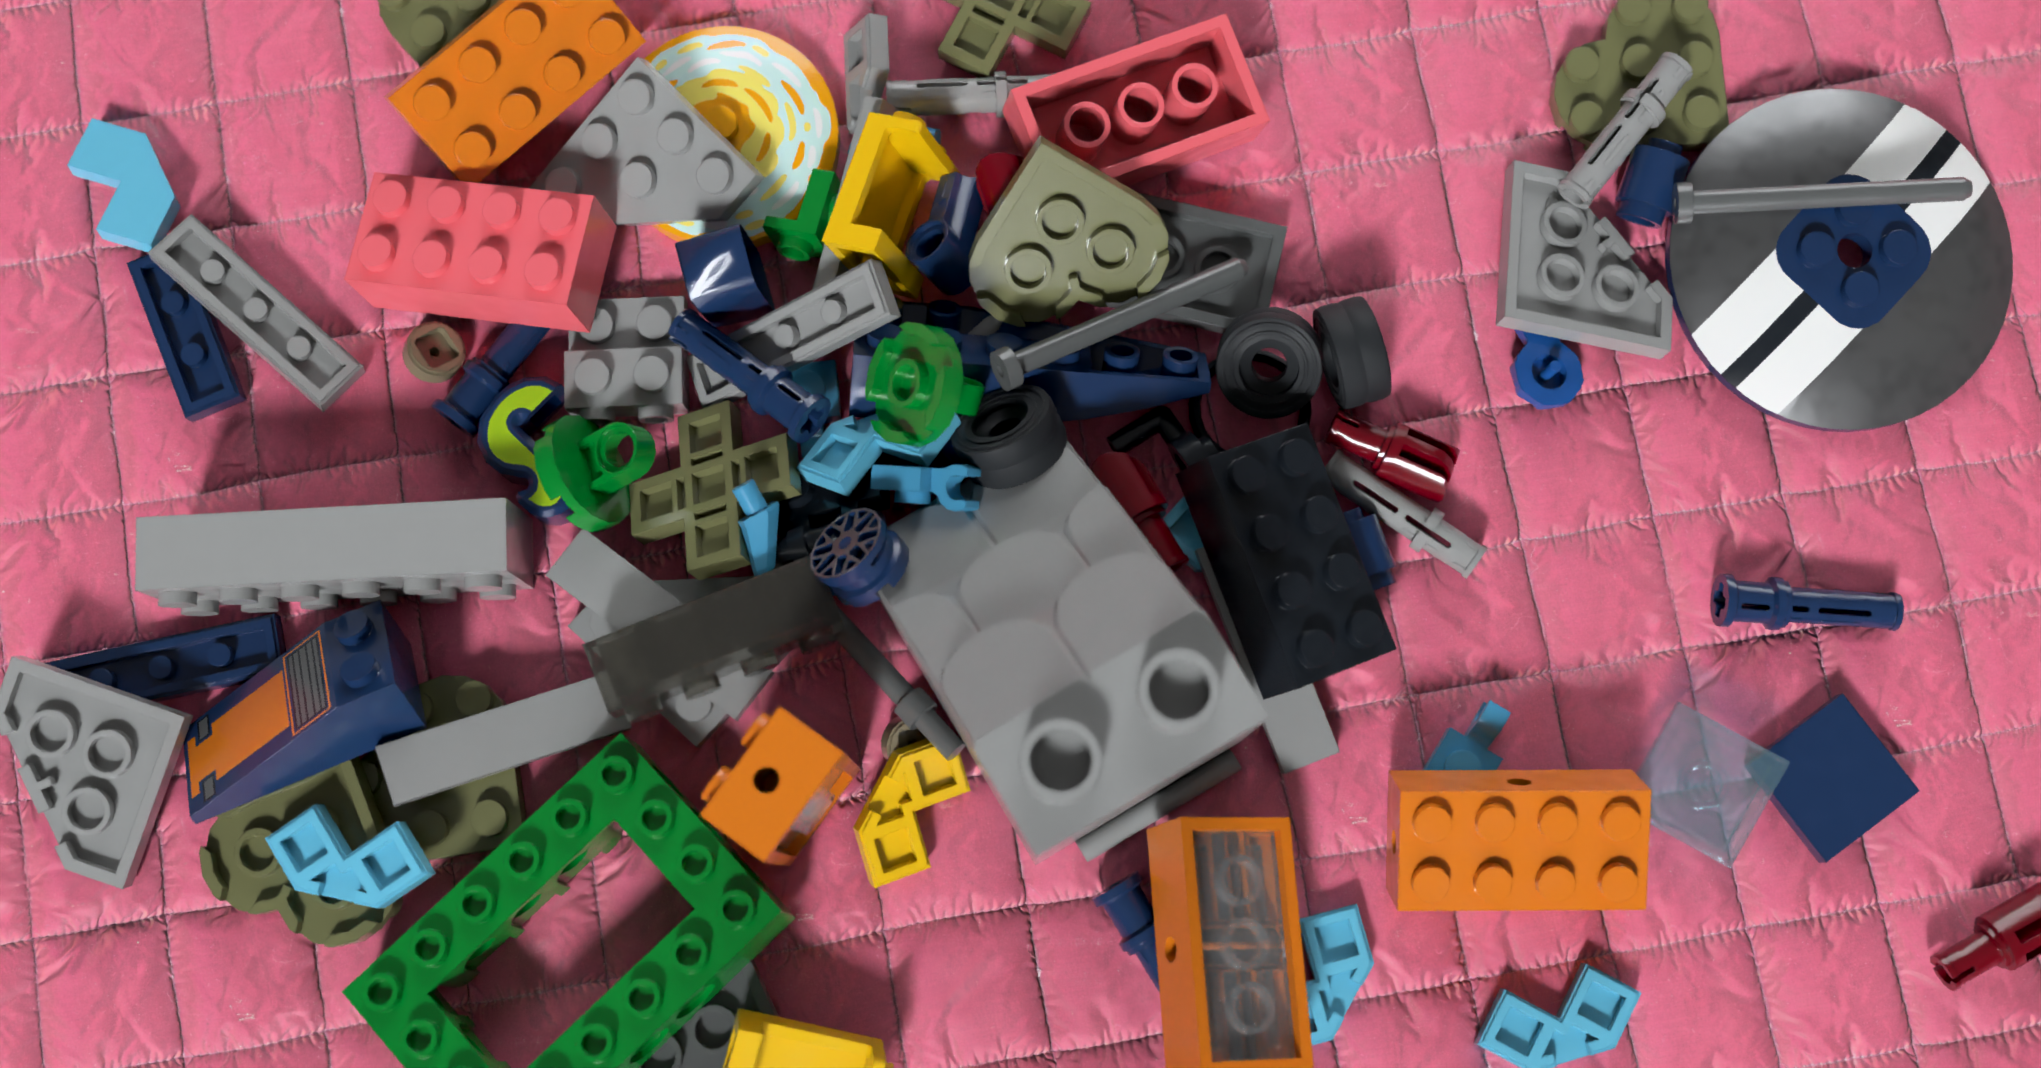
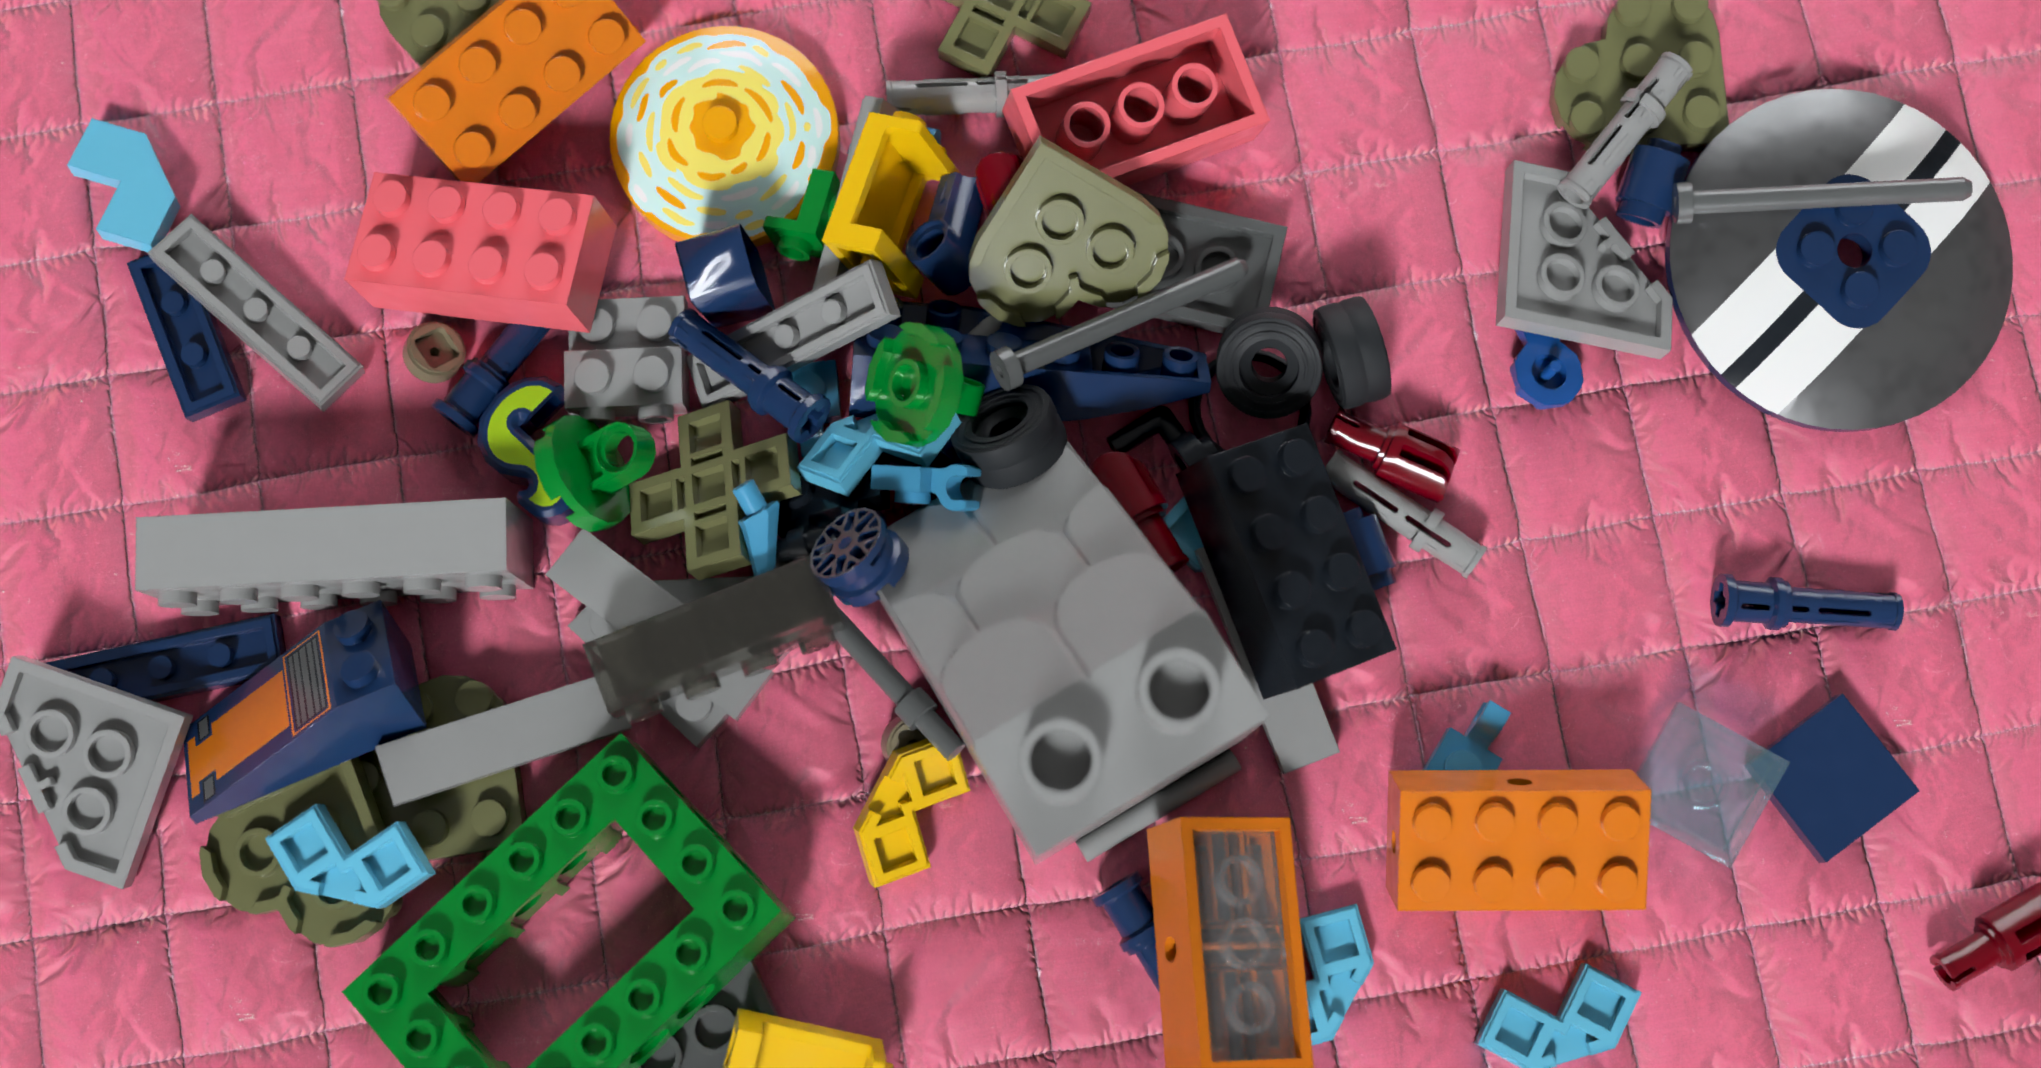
light grey plate [529,57,765,226] -> none
orange brick [700,706,861,867] -> none
light grey tile [844,13,890,134] -> none

